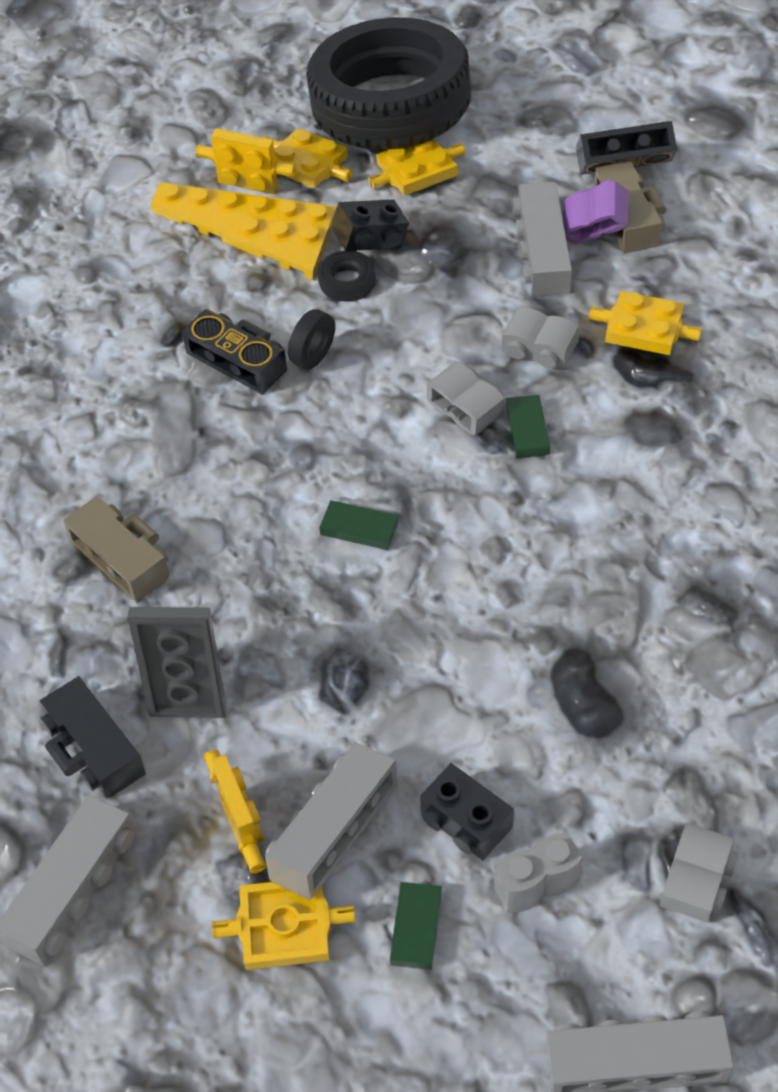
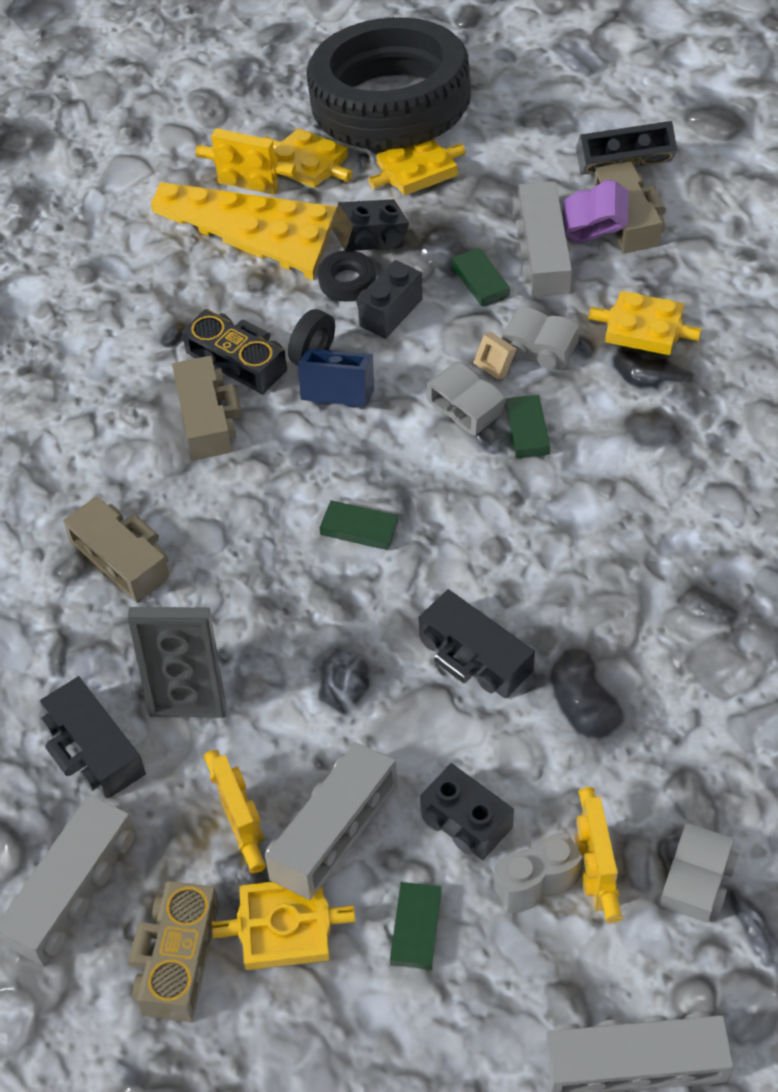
none -> dark tan piece [128,881,219,1023]
none -> dark tan piece [172,356,242,461]
none -> dark blue brick [298,348,374,407]
none -> black brick [357,260,423,339]
none -> black piece [418,589,535,699]
none -> dark green tile [452,247,510,307]
none -> tan plate [473,332,517,380]
none -> yellow plate [574,787,623,924]

